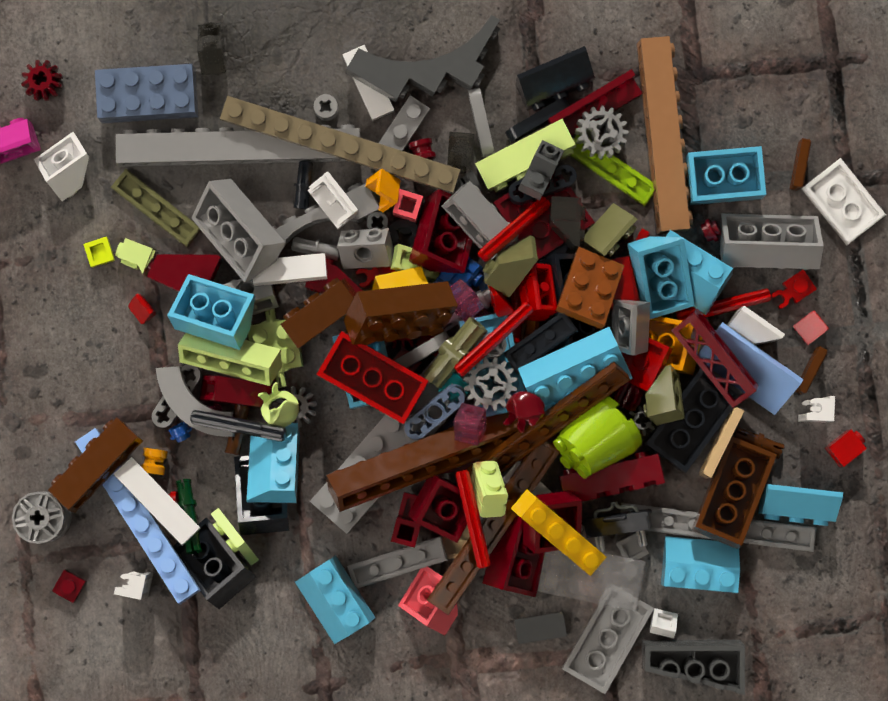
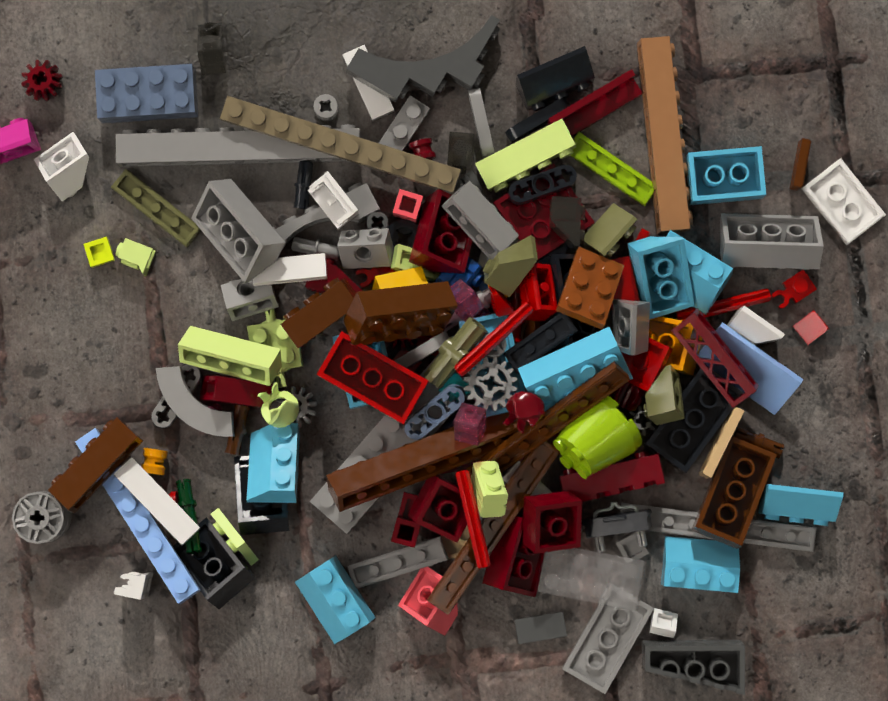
dark red plate [52,569,87,603] -> none
red slope [128,293,156,324] -> none
dark red slope [146,254,223,292] -> none
medium azure slope [167,274,255,350] -> none
blue plate [168,422,192,442] -> none
black axle [190,410,286,442] -> none
light orange panel [365,169,401,213] -> none
red axle [478,197,551,262] -> none
yellow brick [511,490,606,576] -> none
dark grey slope [518,140,564,200] -> none
light grey gear [575,105,629,160] -> none
dark red plate [701,218,722,242] -> none
reddish brown tile [795,346,828,395] -> none
white hinge [798,396,835,423] -> none
red brick [824,429,867,467] -> none

